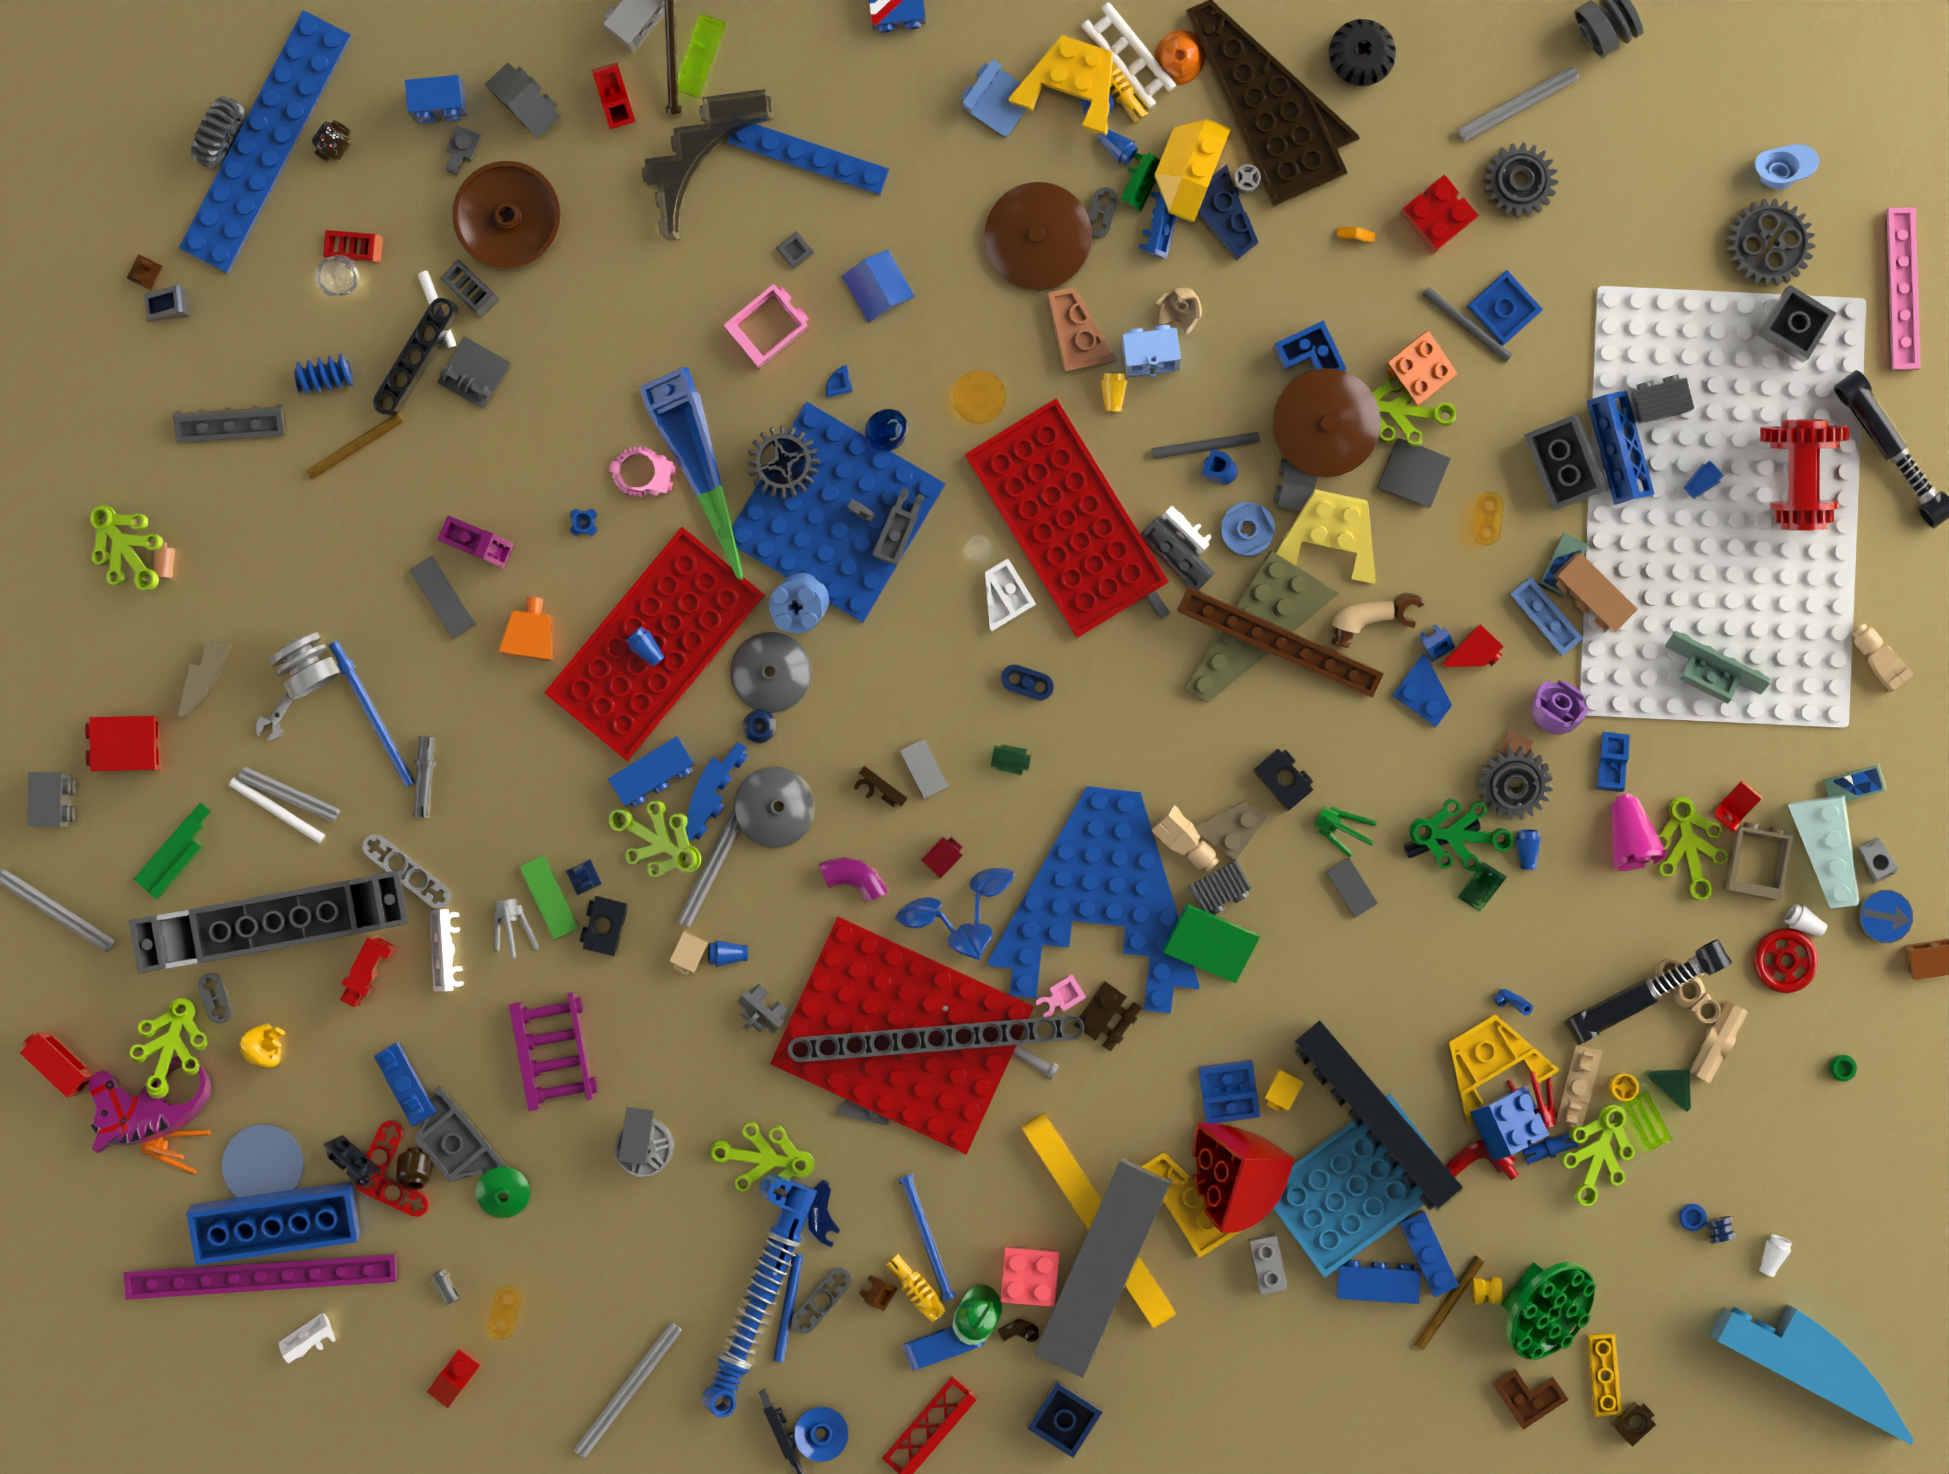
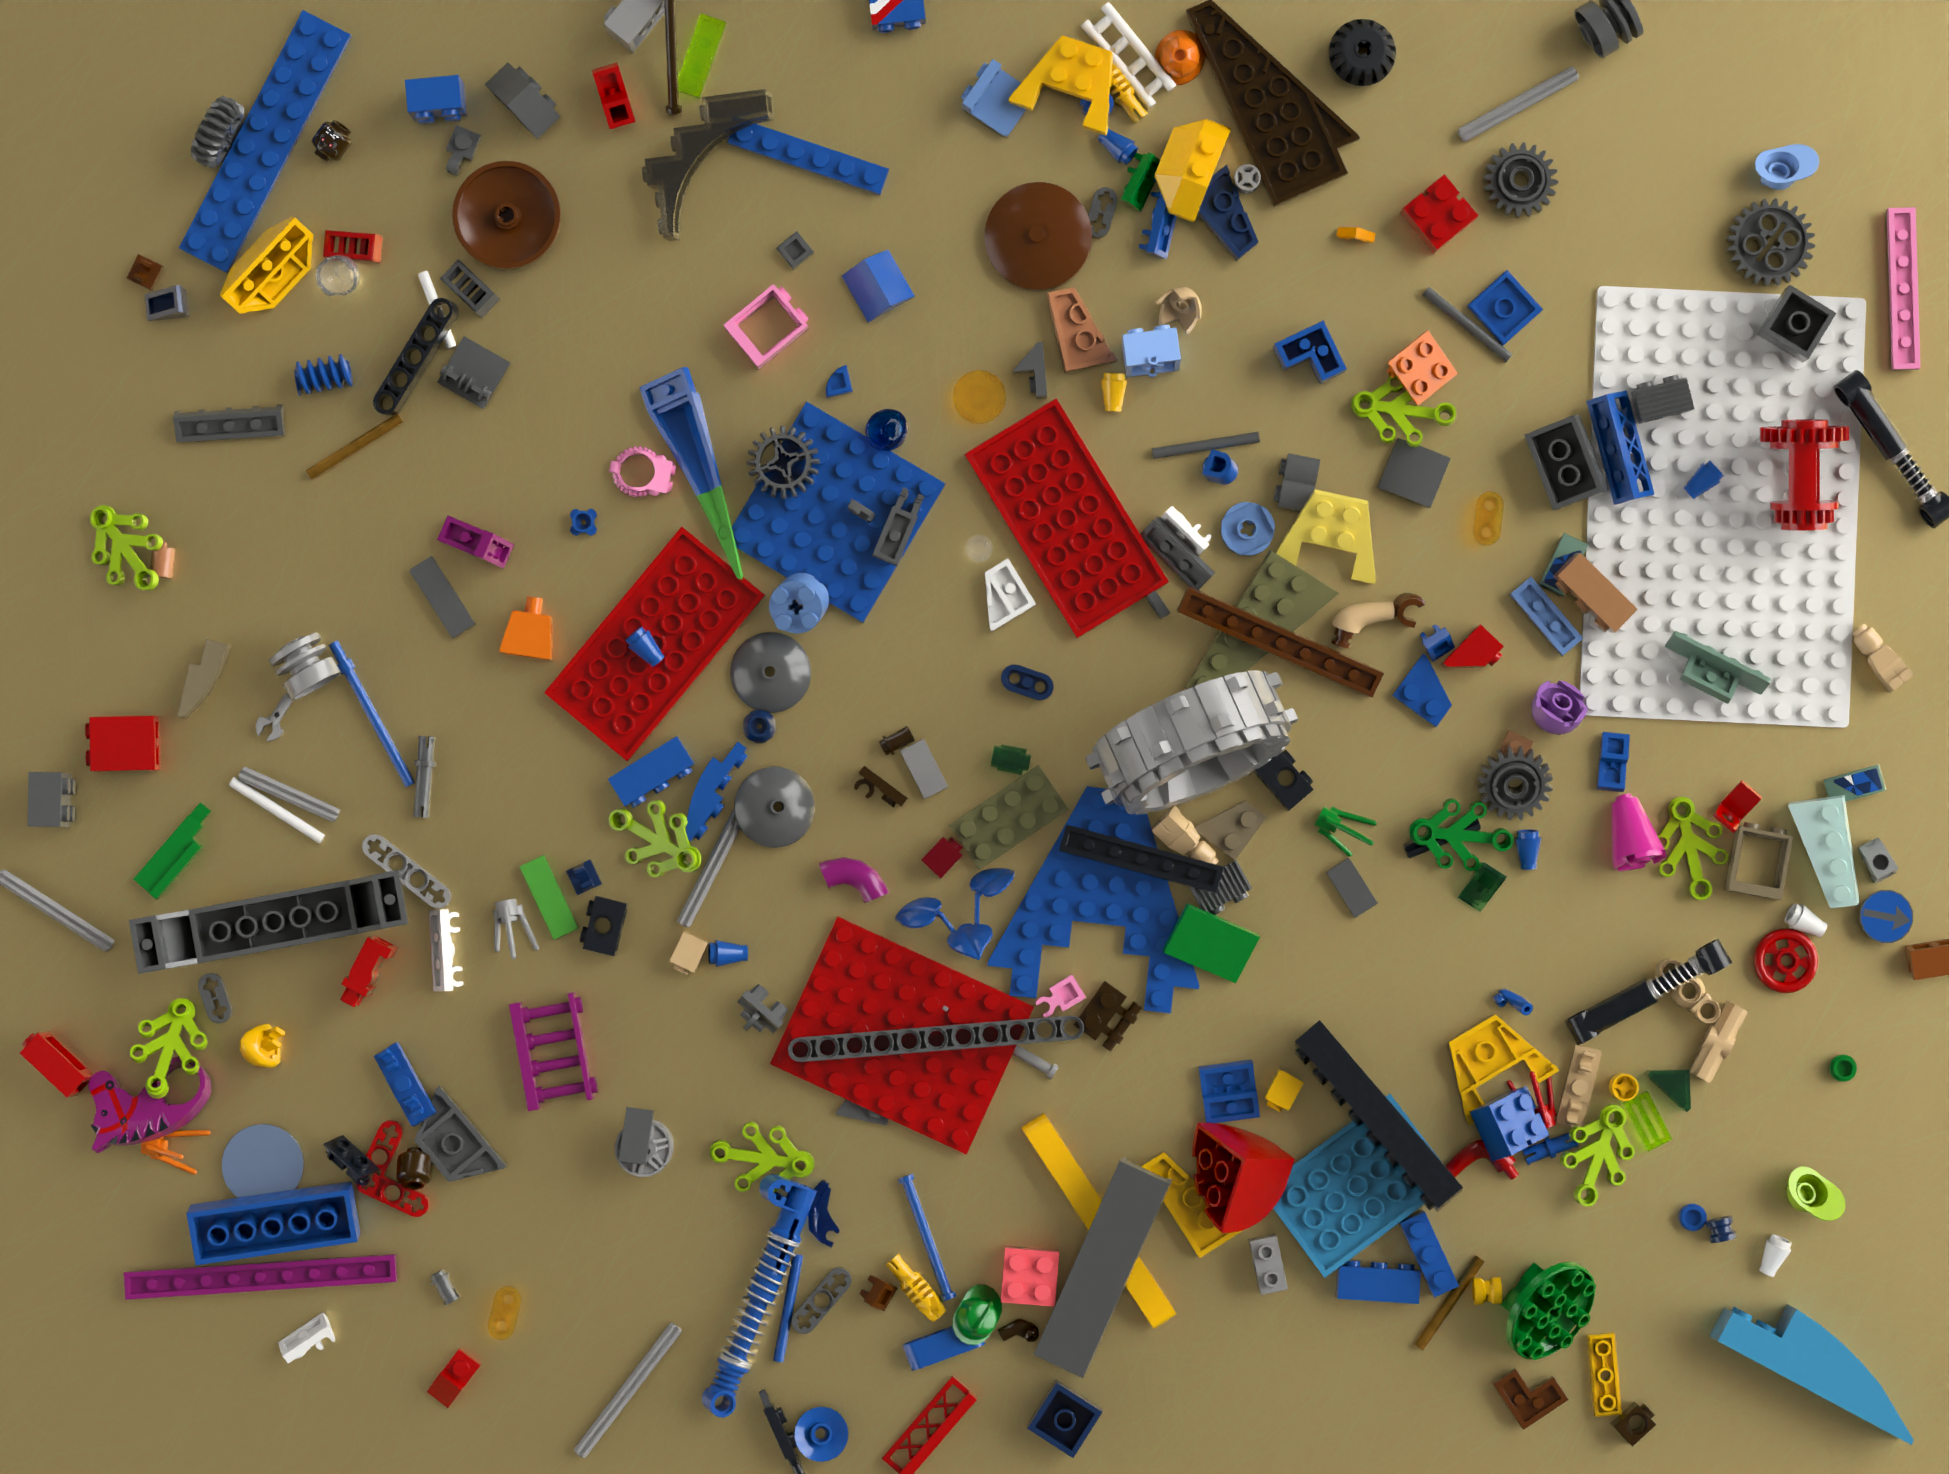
green dish [476,1166,530,1218] -> none
reddish brown dish [1272,368,1381,477] -> none
none -> yellow wedge [220,216,313,314]
none -> dark brown pin [879,726,915,755]
none -> olive plate [949,765,1069,870]
none -> dark grey slope [1012,342,1047,399]
none -> black plate [1059,824,1224,894]
none -> light grey wheel [1085,670,1298,815]
none -> lime piece [1785,1166,1846,1221]

